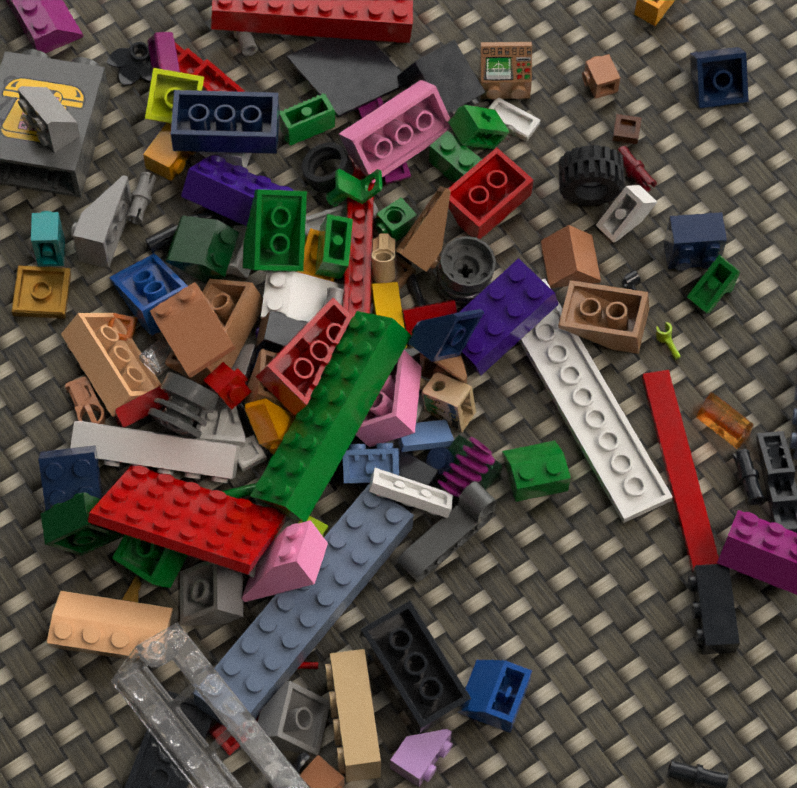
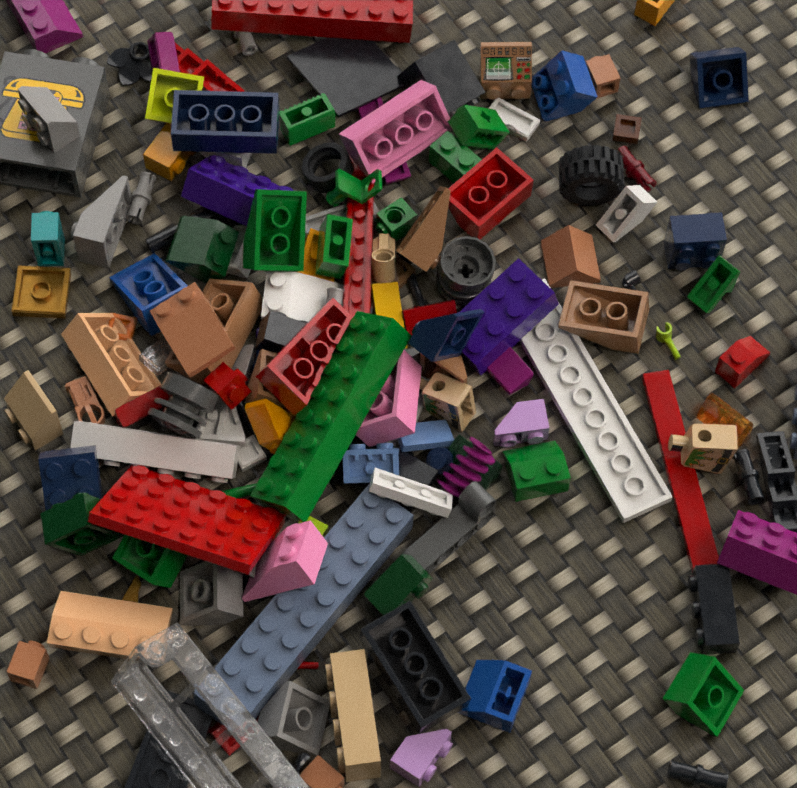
none -> tan slope [4,370,63,451]
none -> nougat brick [7,641,50,689]
none -> dark green brick [364,554,433,616]
none -> magenta slope [487,347,533,395]
none -> lavender slope [493,399,549,447]
none -> blue slope [531,51,597,121]
none -> green slope [662,652,744,737]
none -> tan torso [668,424,738,474]
none -> red slope [715,336,770,388]

